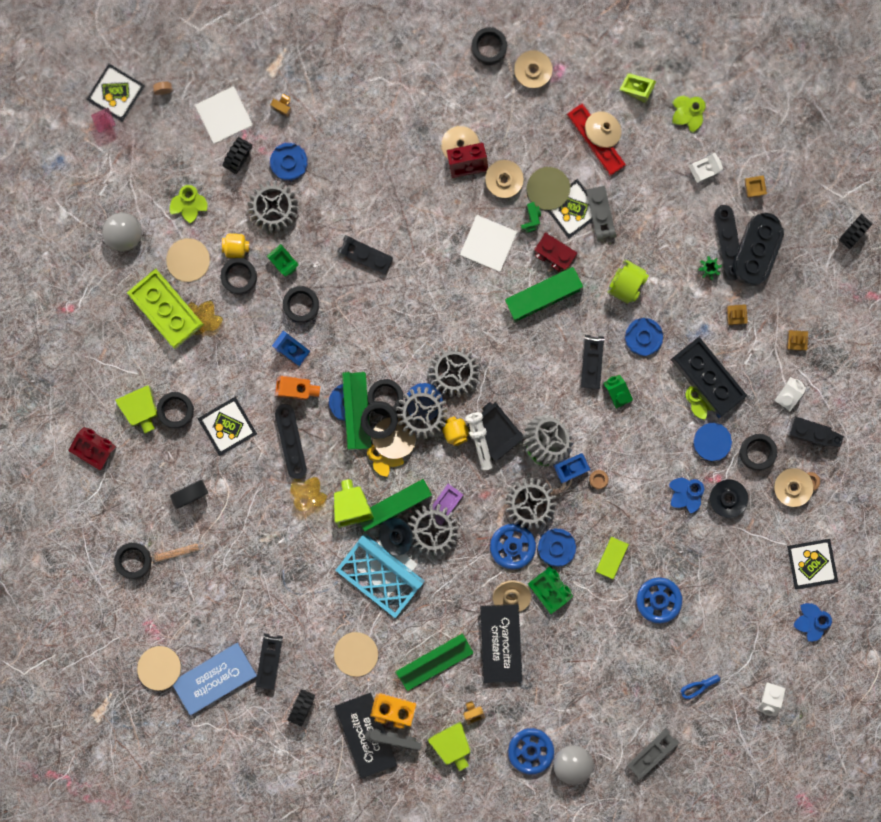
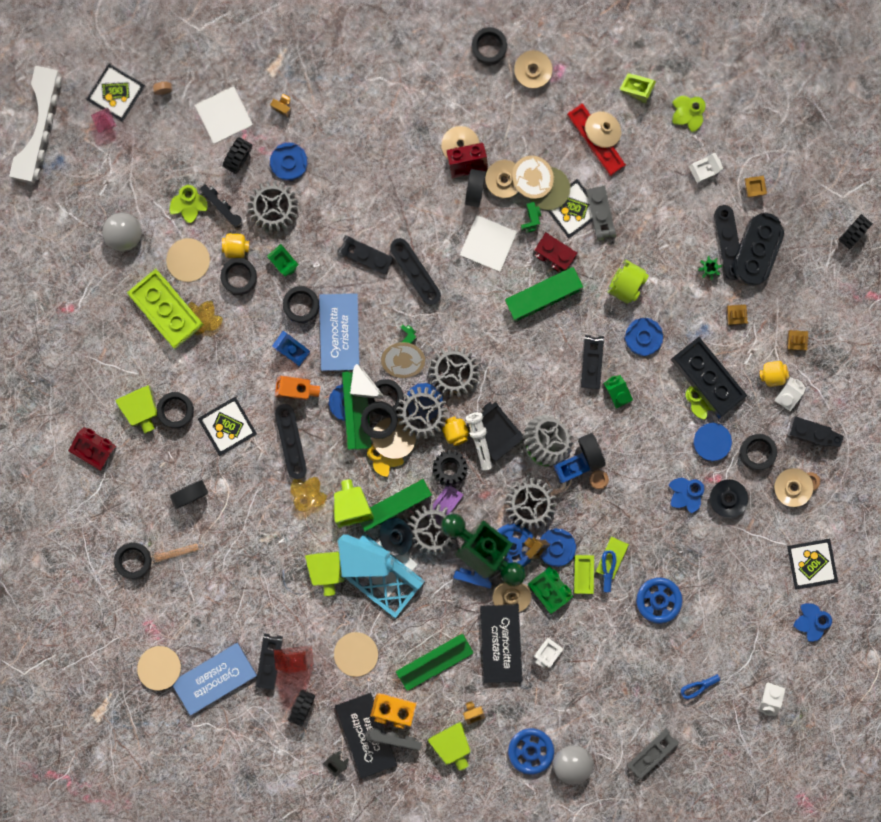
none -> white arch [9,66,62,184]
none -> black plate [200,184,243,228]
none -> clear red slope [274,645,314,673]
none -> lime torso [305,551,345,596]
none -> medium blue tile [319,293,360,371]
none -> pearl dark grey tile [323,751,349,777]
none -> medium azure slope [338,534,394,577]
none -> white slope [350,364,384,399]
none -> sticker [381,342,425,378]
none -> black plate [390,238,441,306]
none -> green bracket [400,324,417,344]
none -> black tyre [433,450,468,487]
none -> dark green brick [441,513,526,587]
none -> blue slope [454,568,492,589]
none -> black tyre [465,169,486,207]
none -> sticker [512,156,554,198]
none -> pearl gold tile [524,537,550,559]
none -> white bracket [534,637,563,669]
none -> lime tile [574,555,594,594]
none -> black tyre [578,433,606,471]
none -> blue piece [602,550,616,592]
none -> yellow head [760,361,789,387]

